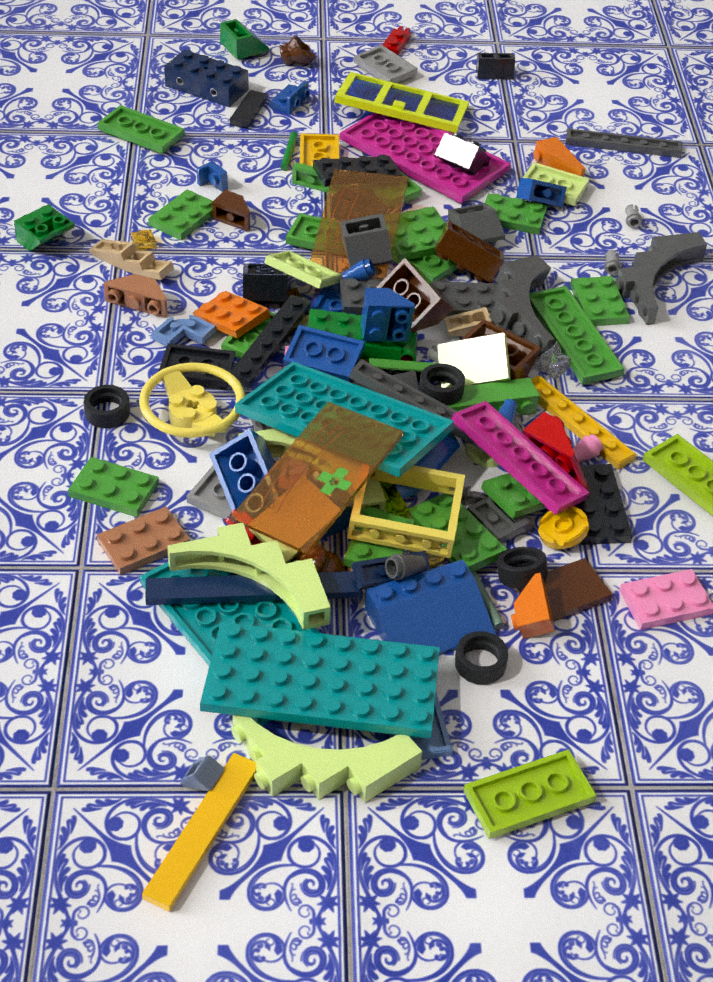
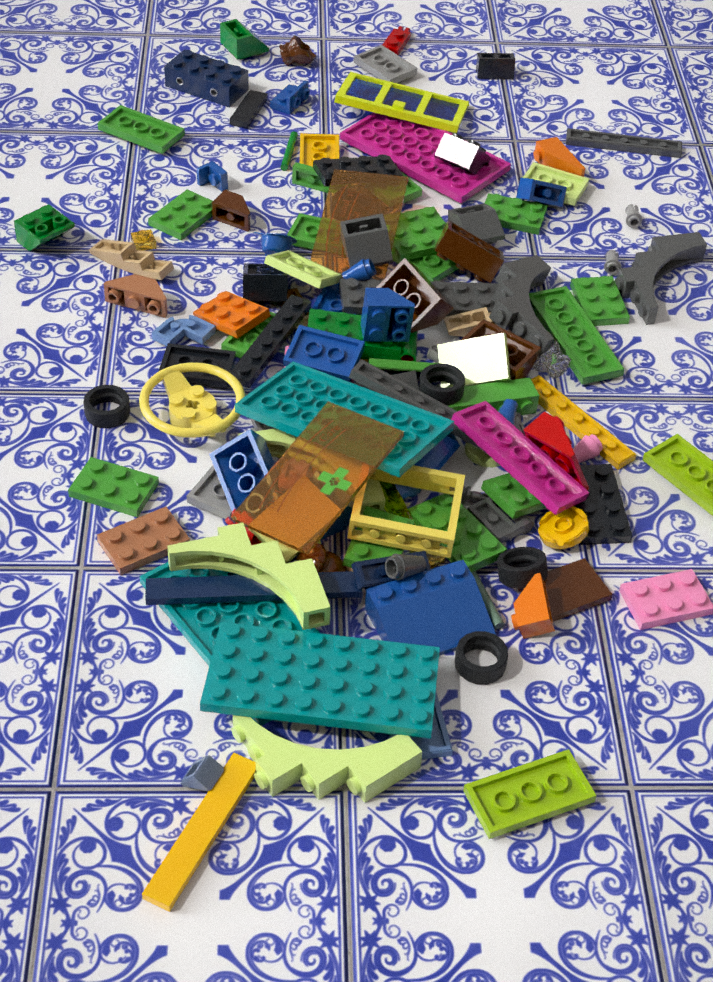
none -> blue piece [253,232,297,256]

